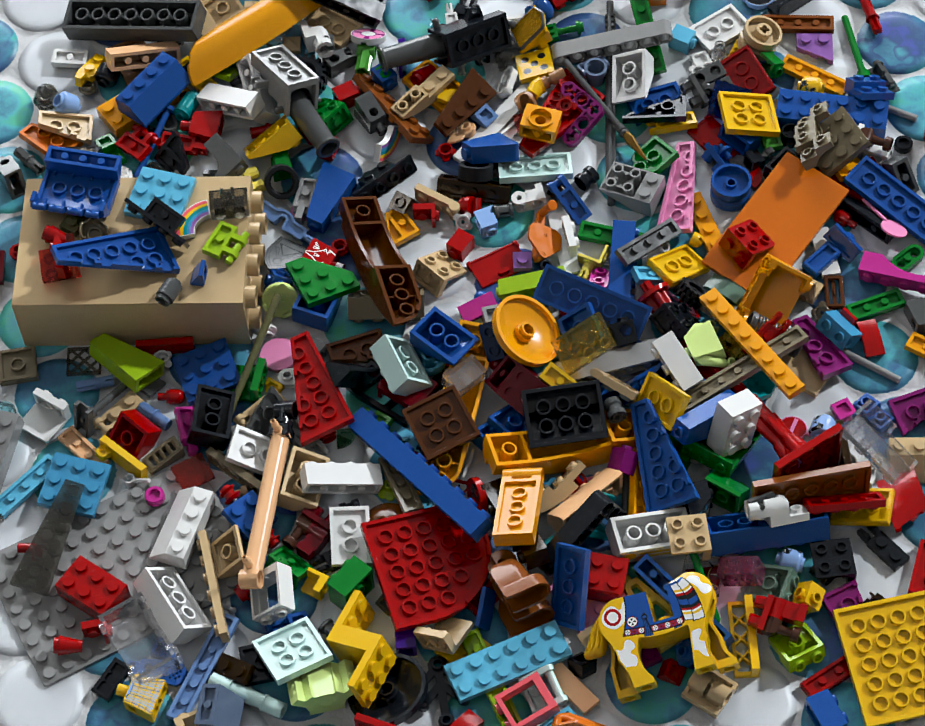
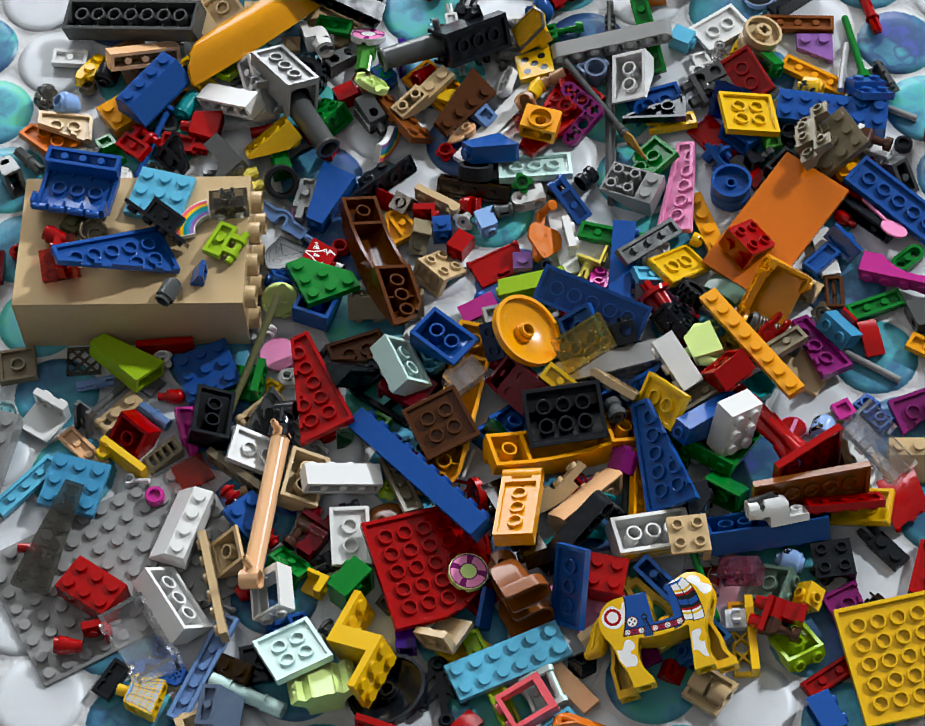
none -> green plate [315,14,354,38]
none -> yellowish green tile [354,72,390,96]
none -> red slope [376,188,394,212]
none -> dark tan slope [406,217,432,257]
none -> blue brick [432,215,452,244]
none -> tile [448,553,488,592]
none -> dark green cone [483,418,507,434]
none -> green plate [511,173,533,194]
none -> red slope [700,349,756,392]
none -> white tile [724,608,747,631]
none -> light grey bar [837,42,850,93]

